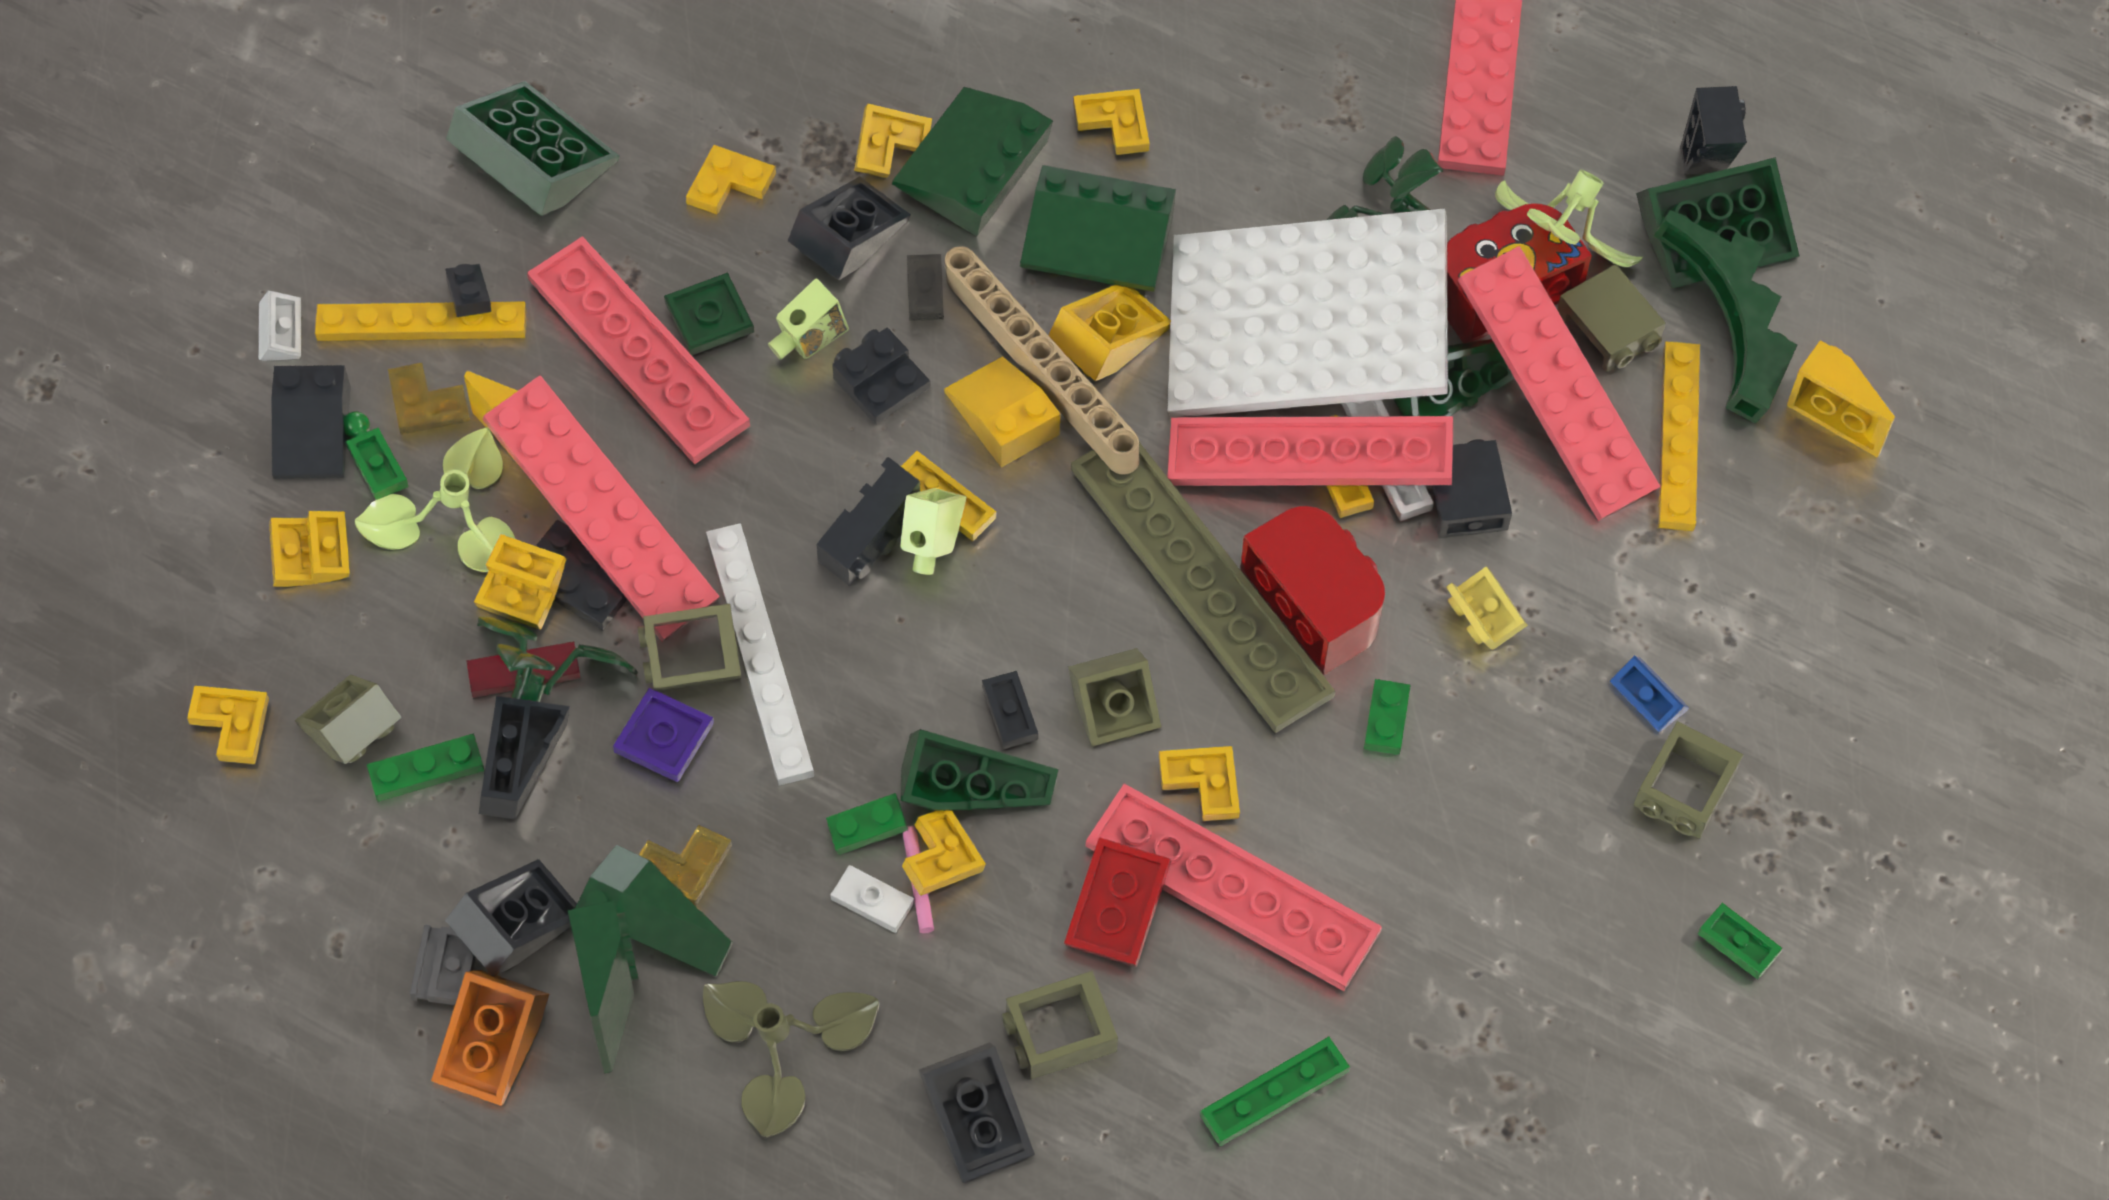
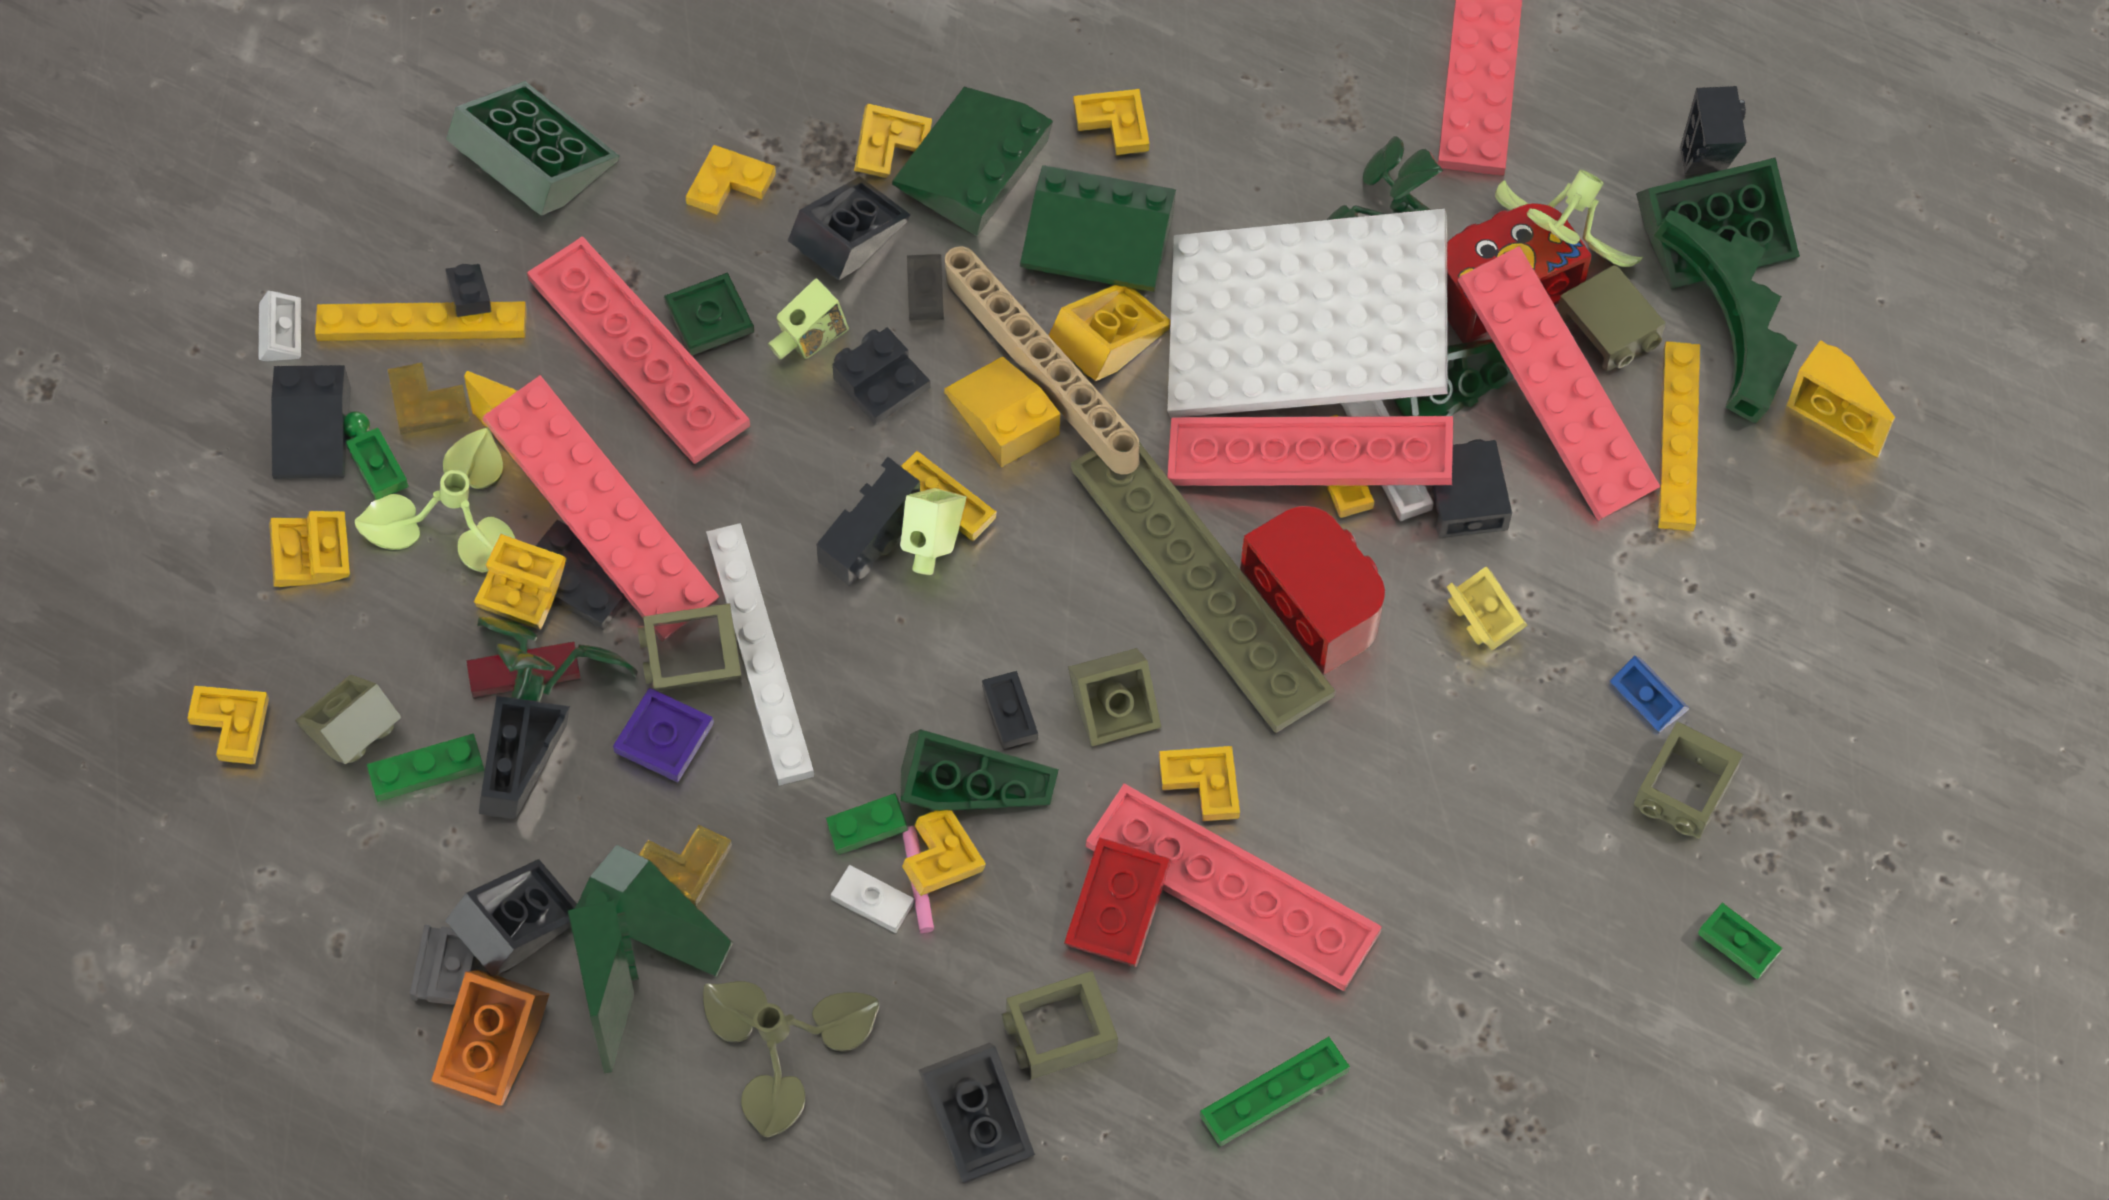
green plate [1364,679,1411,755] -> none

